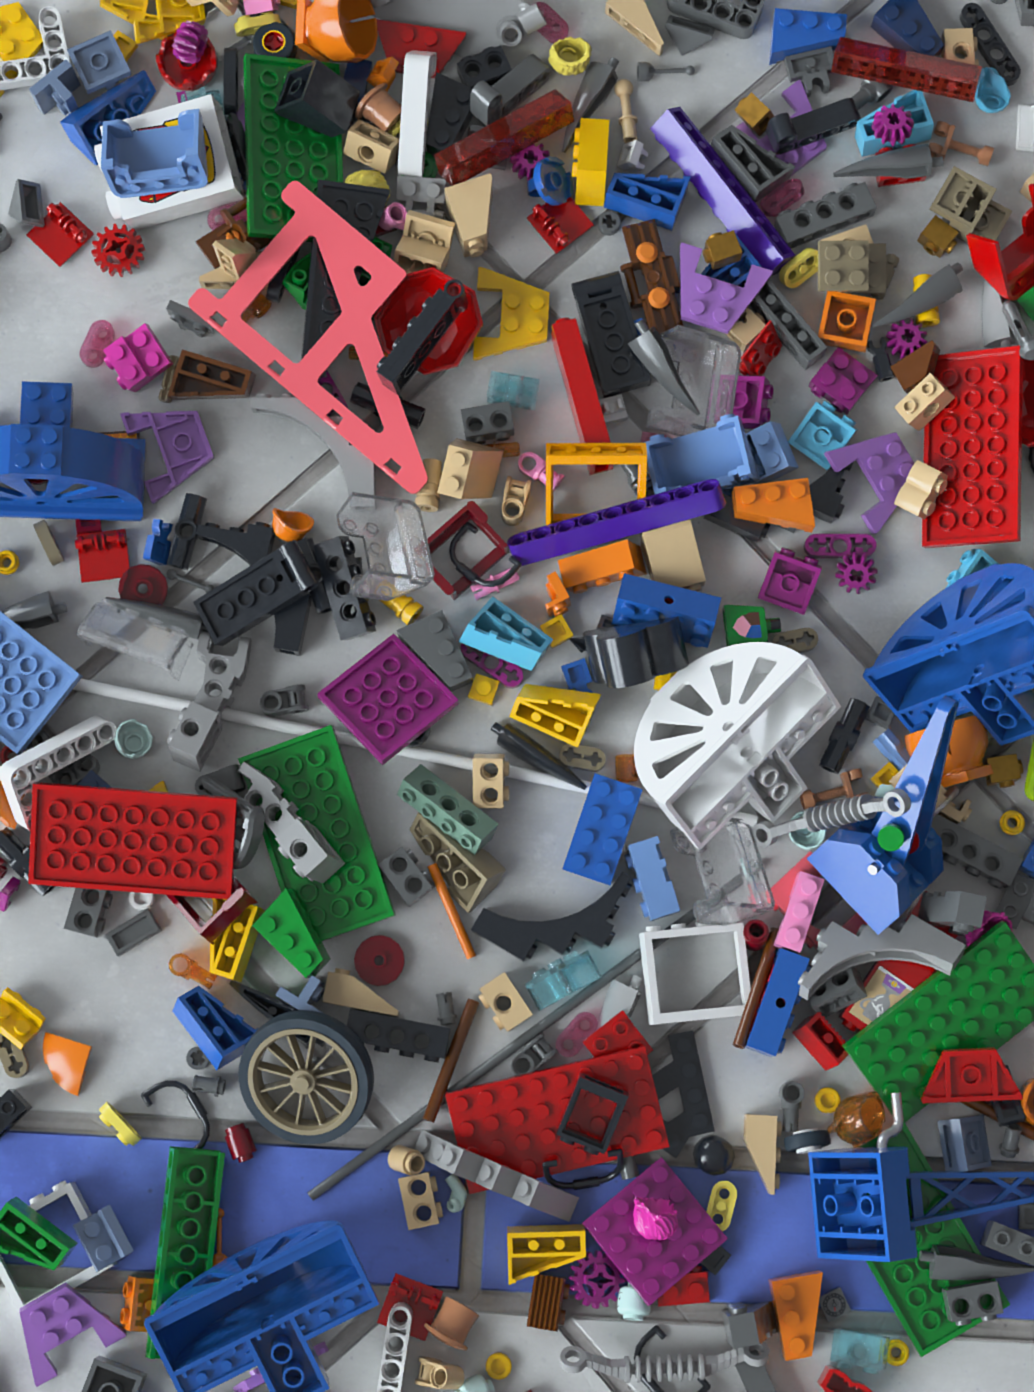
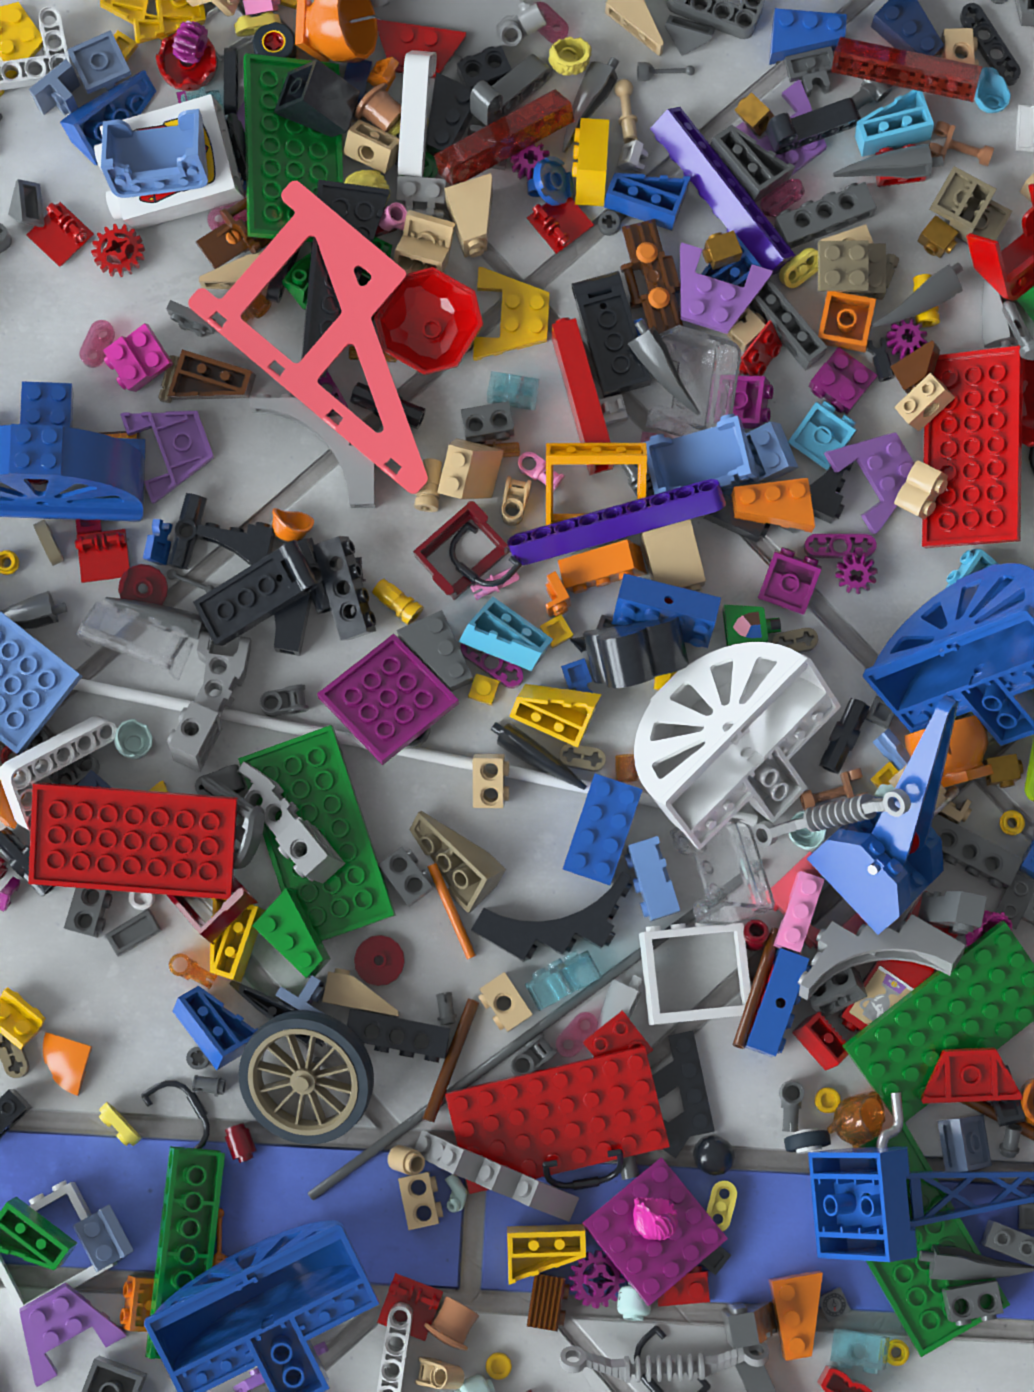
tan slope [212,238,257,280] -> none
clear windscreen [336,492,435,601] -> none
black hinge [376,279,468,395] -> none
sand green brick [397,764,499,855] -> none
black window [557,1072,628,1155] -> none
tan slope [743,1114,782,1195] -> none
magenta gear [872,103,914,147] -> none
green tile [877,824,905,851] -> none

